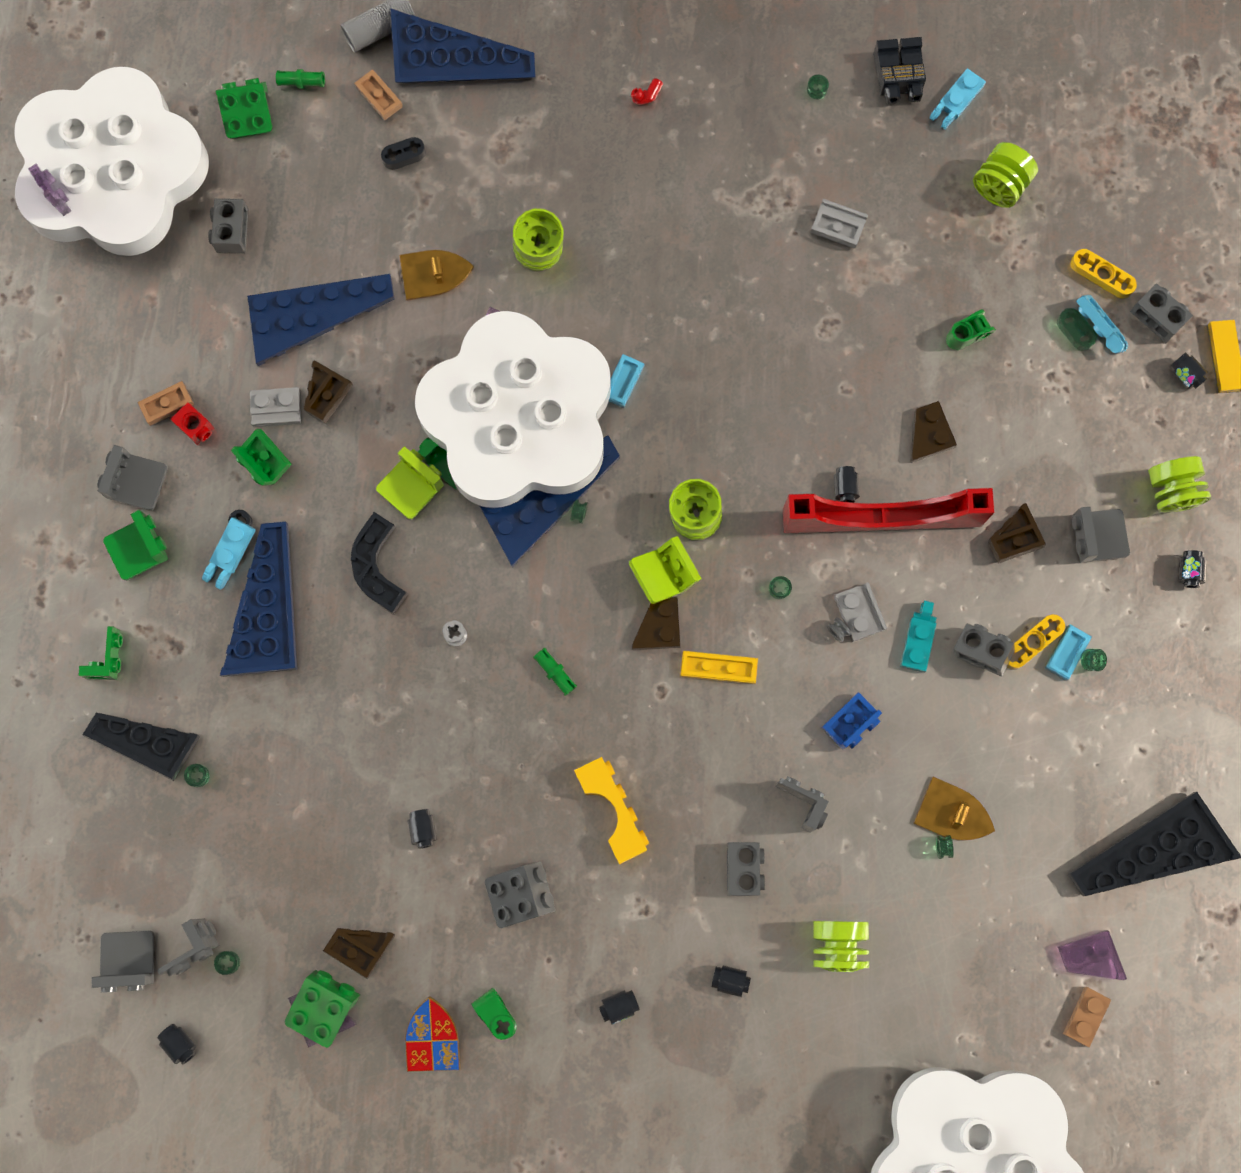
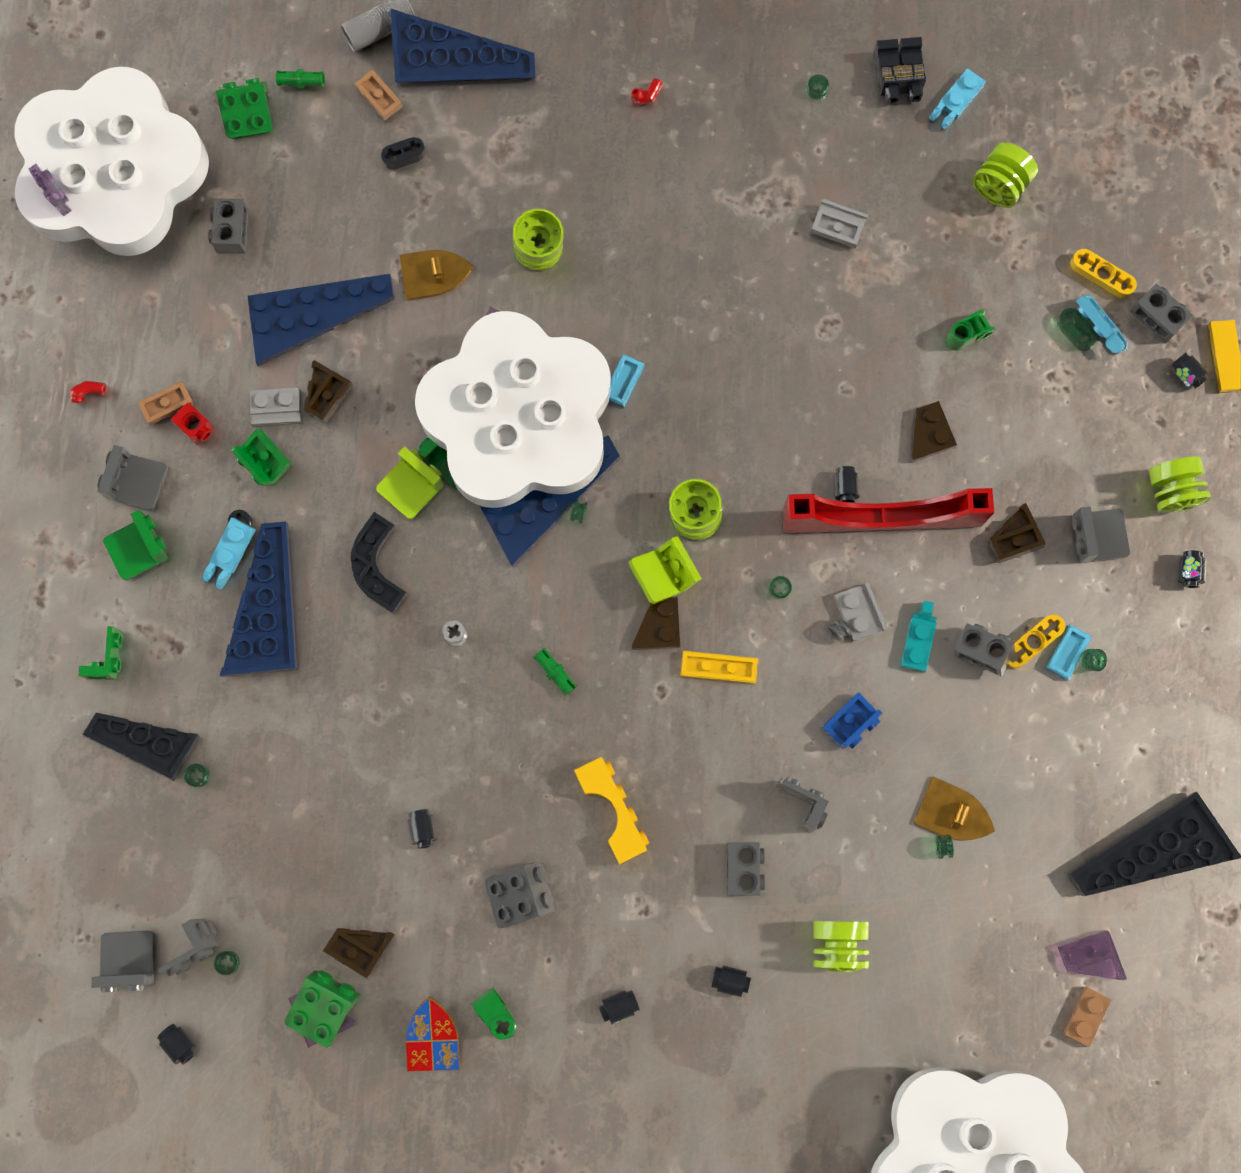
none -> red arm [69,381,107,403]

